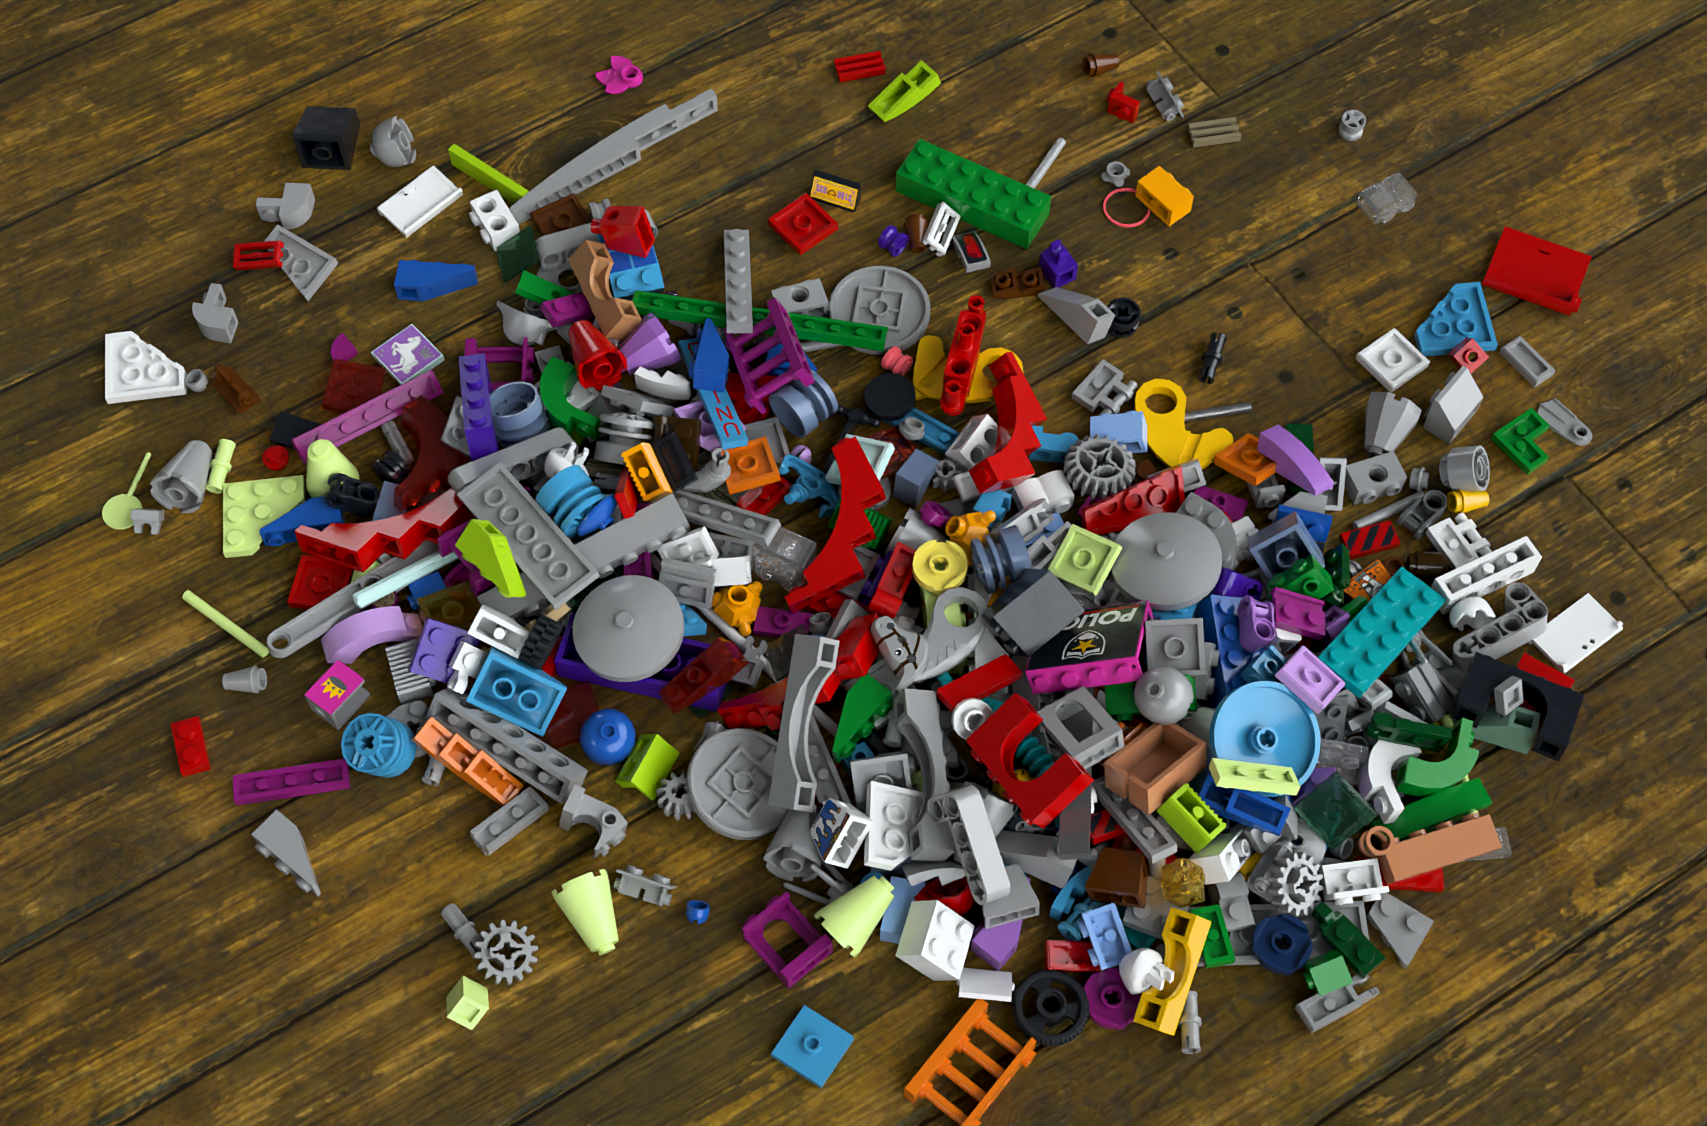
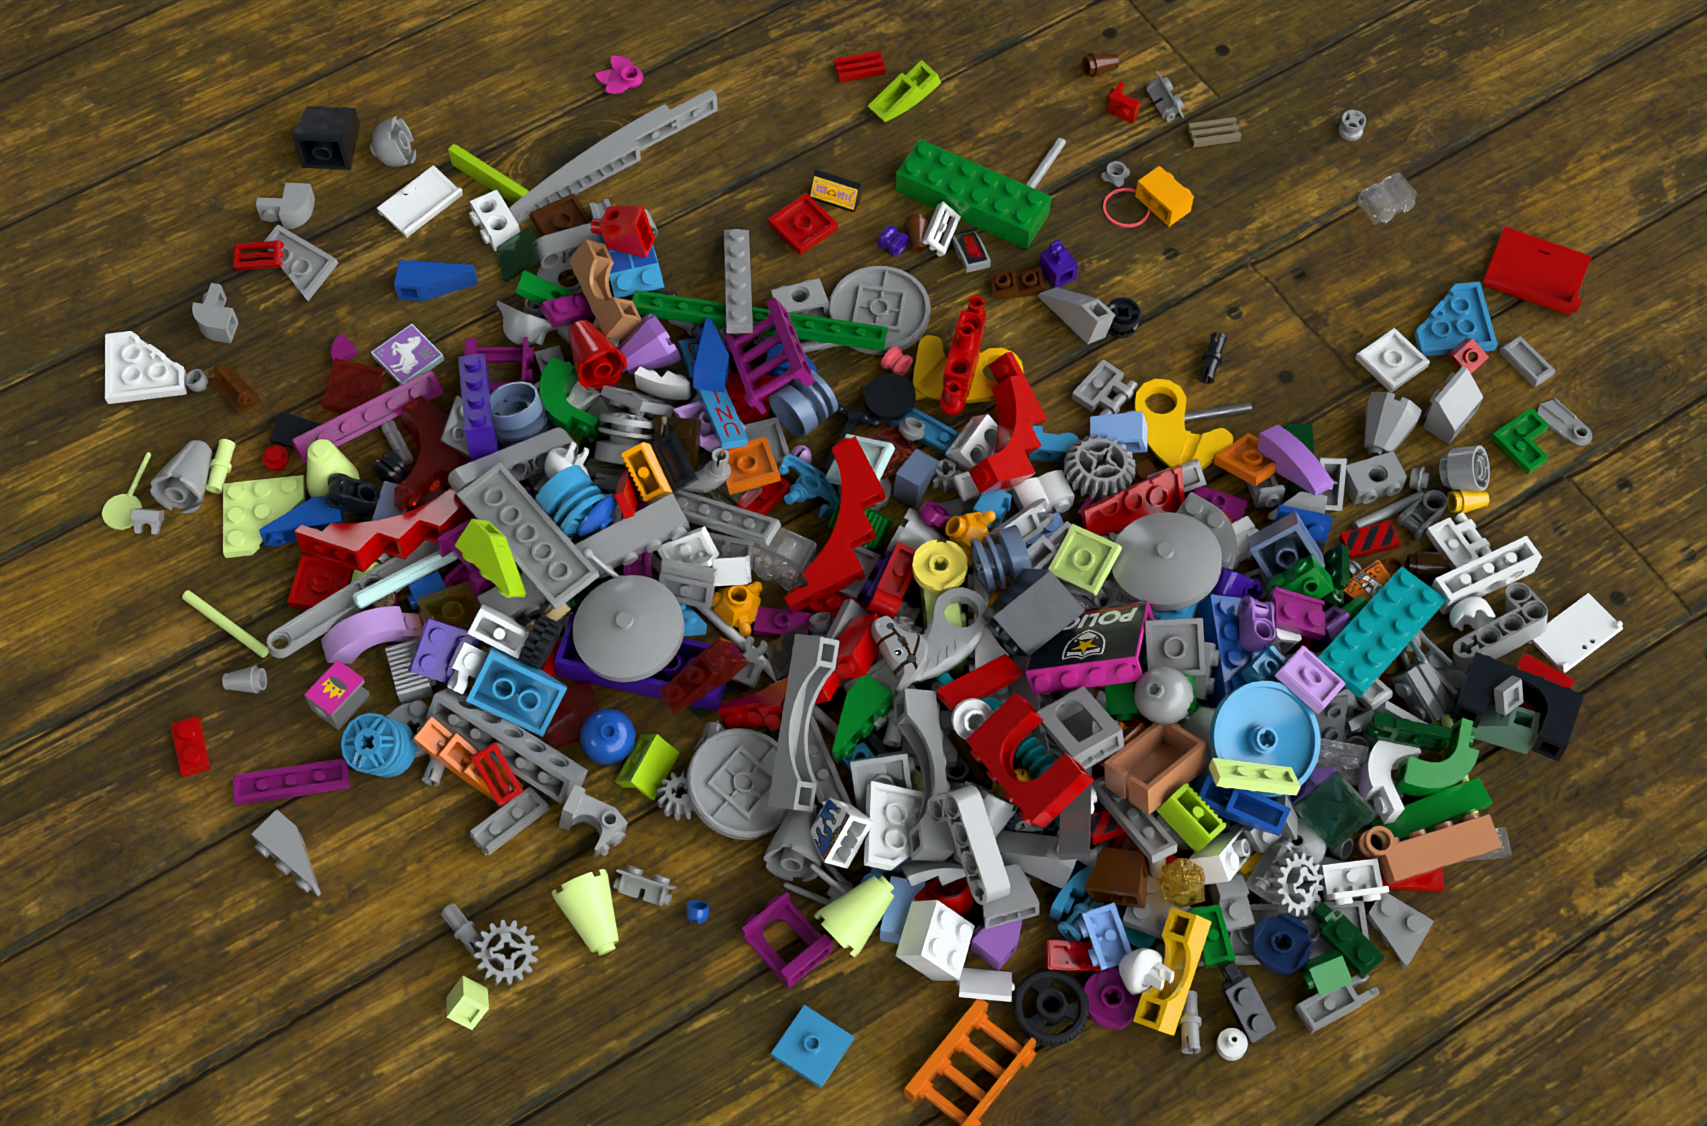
none -> red tile [470,742,524,806]
none -> light grey hinge [582,548,621,578]
none -> white tile [1216,1028,1248,1061]
none -> hinge [1218,960,1277,1044]

